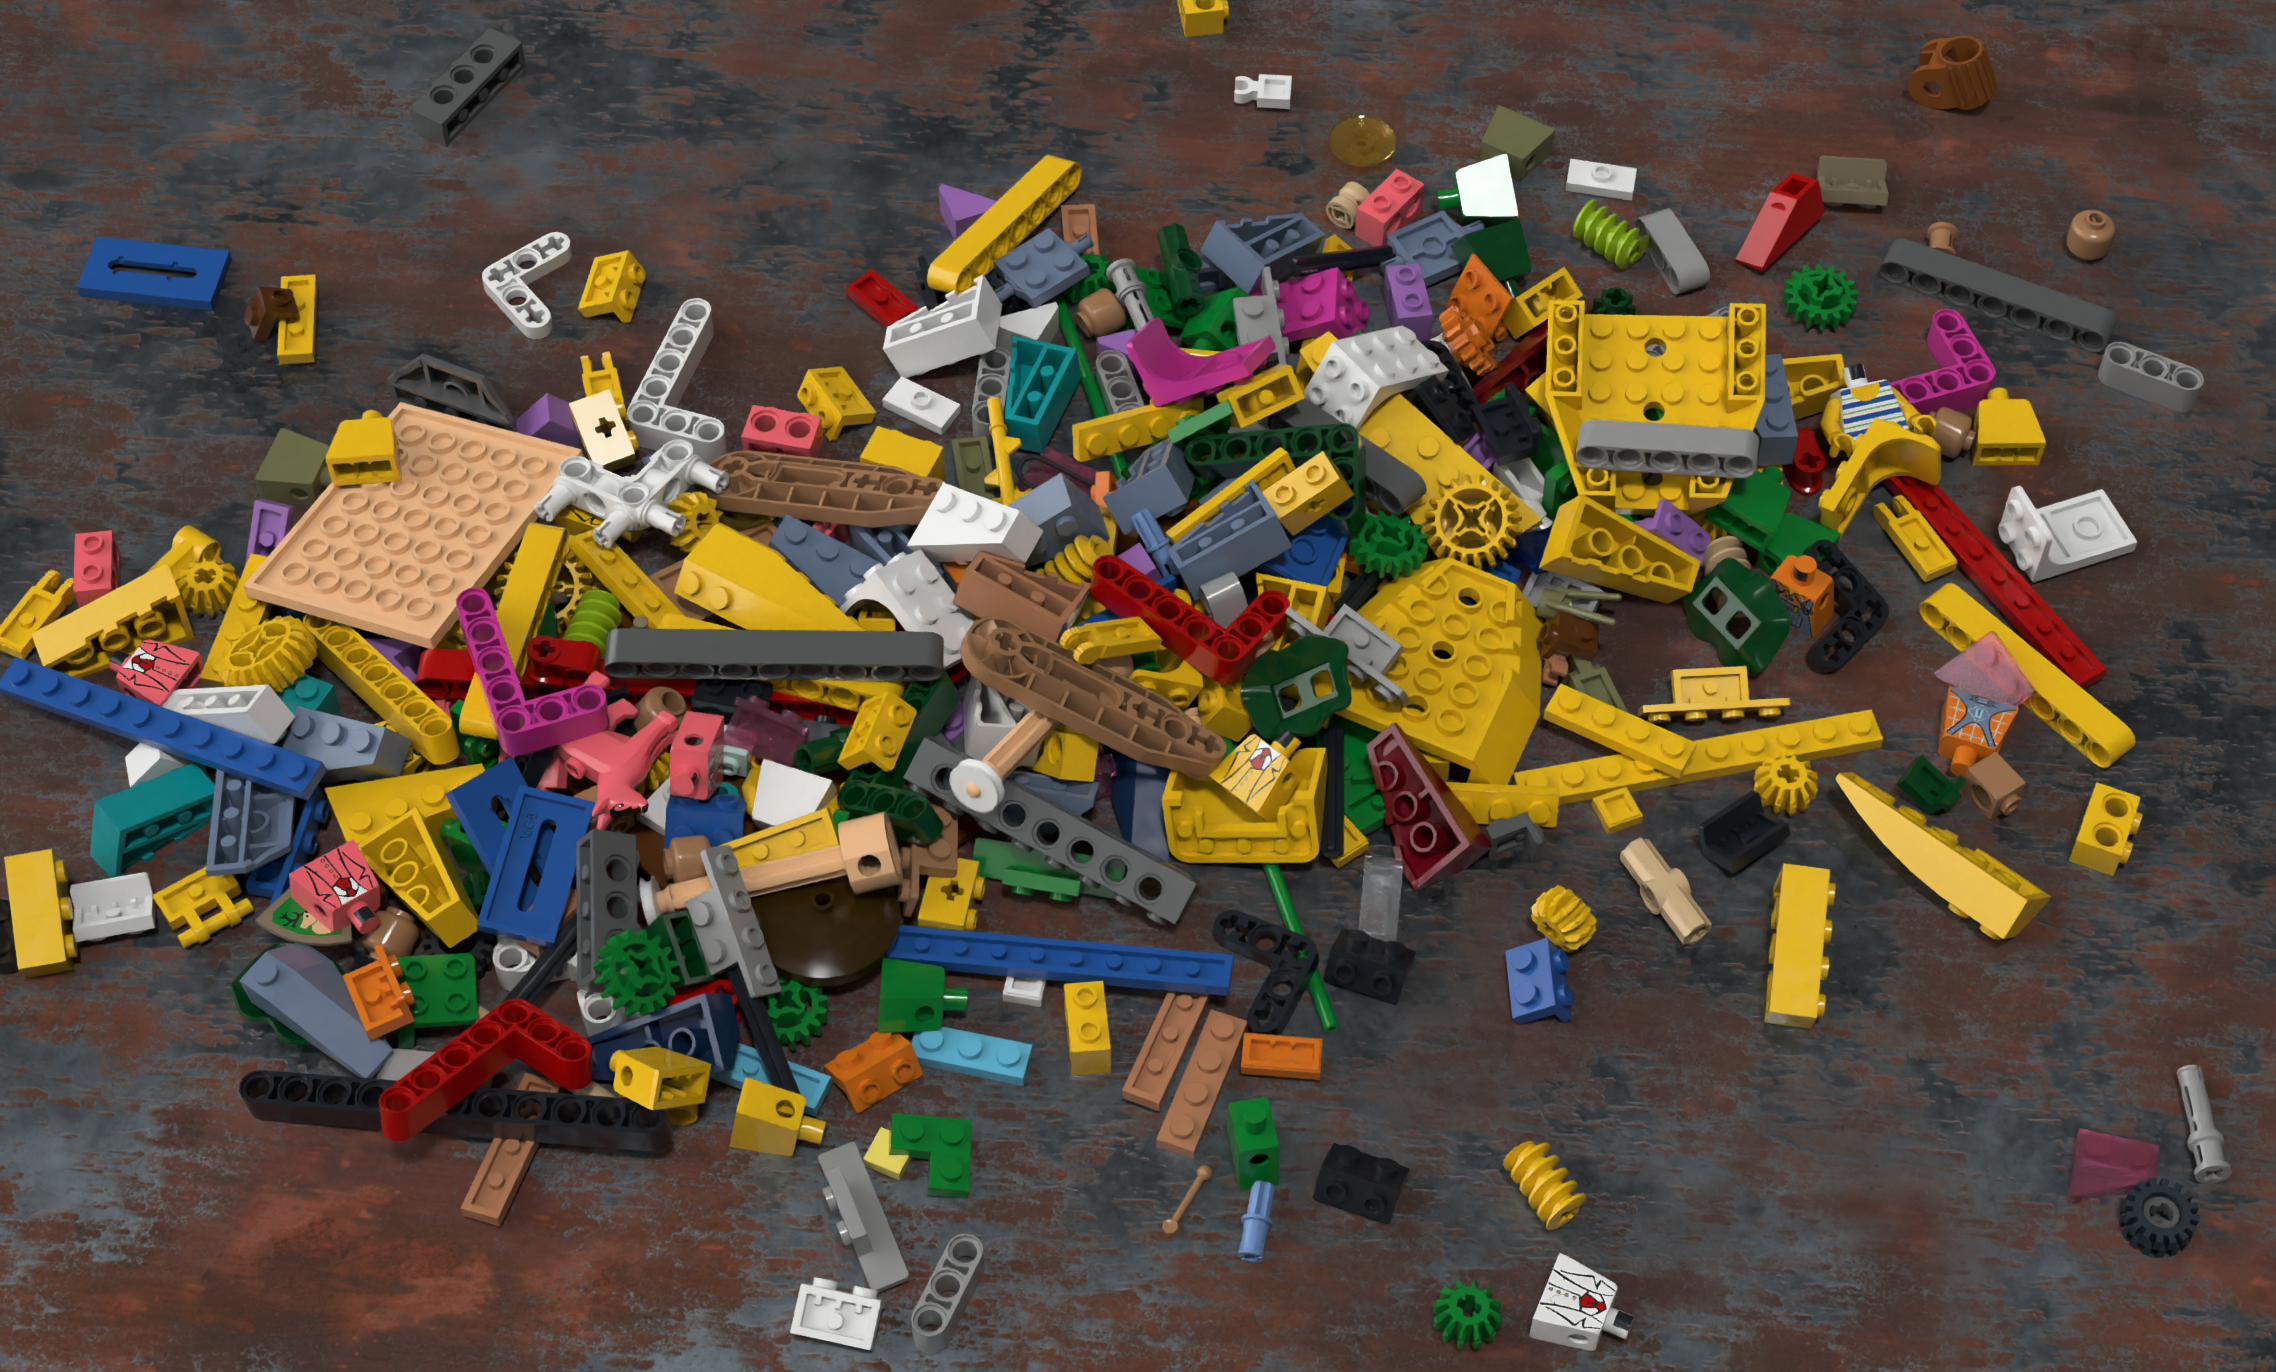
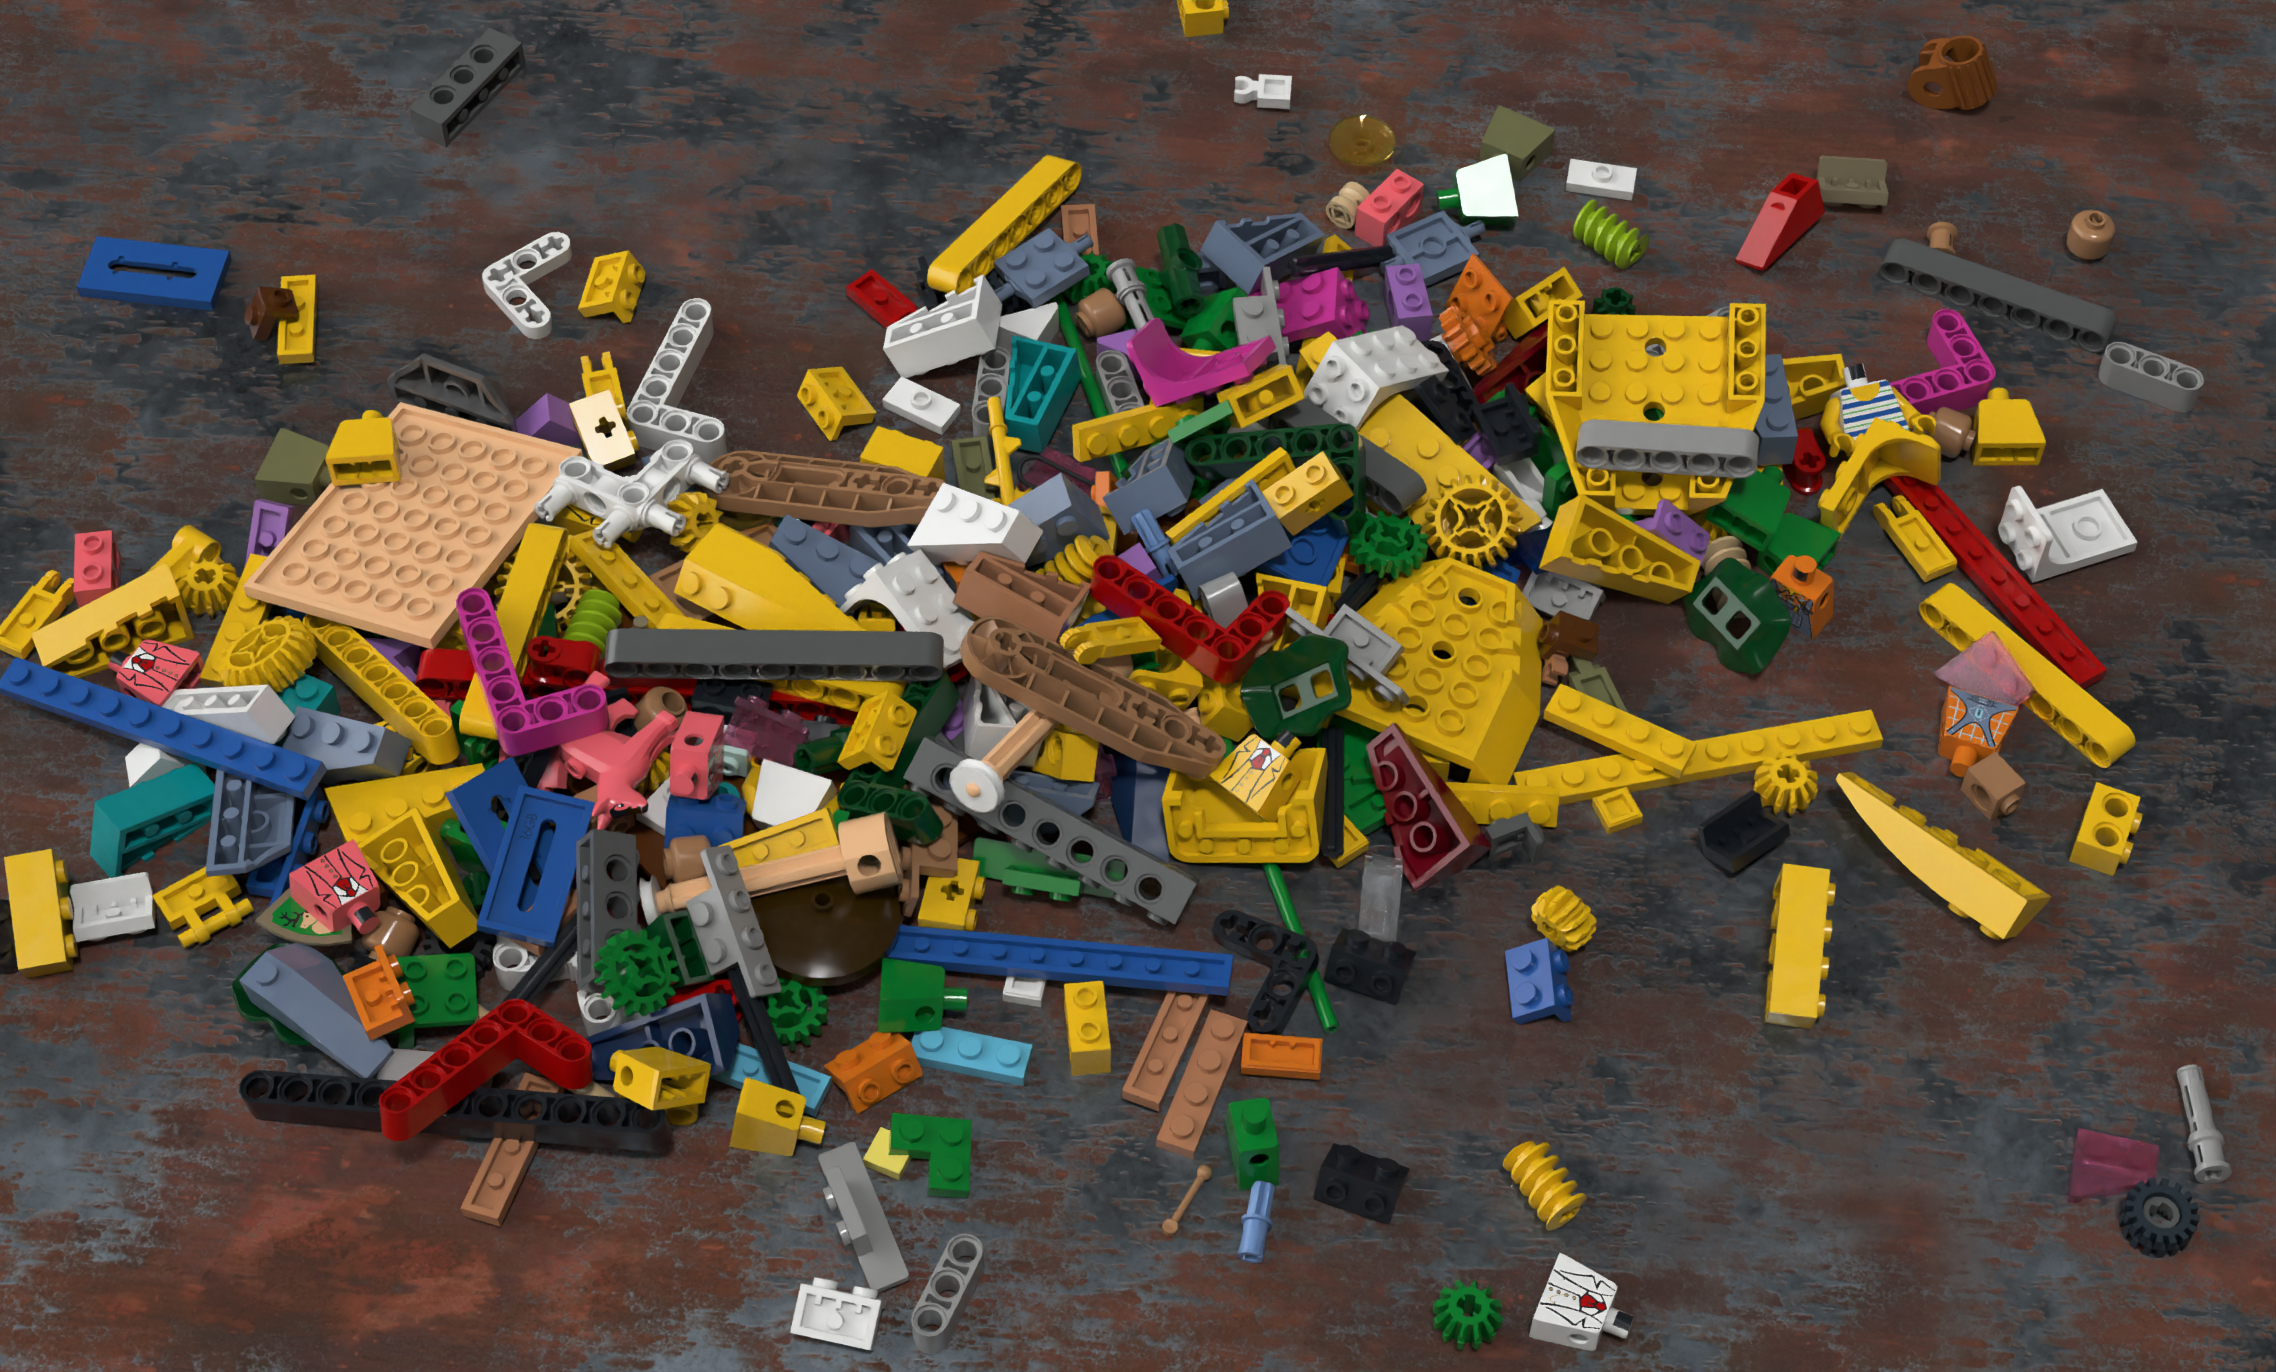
coral brick [741,405,823,458] -> none
medium lavender slope [939,183,997,240] -> none
dark green torso [1451,218,1532,299] -> none
olive plant [1536,586,1622,626] -> none
tan piece [1620,838,1712,946] -> none
light grey beam [1635,208,1710,295] -> none
yellow bracket [1637,666,1791,723] -> none
green gear [1782,264,1859,331] -> none
black beam [1803,539,1889,674] -> none
dark green bracket [1896,755,1966,815] -> none

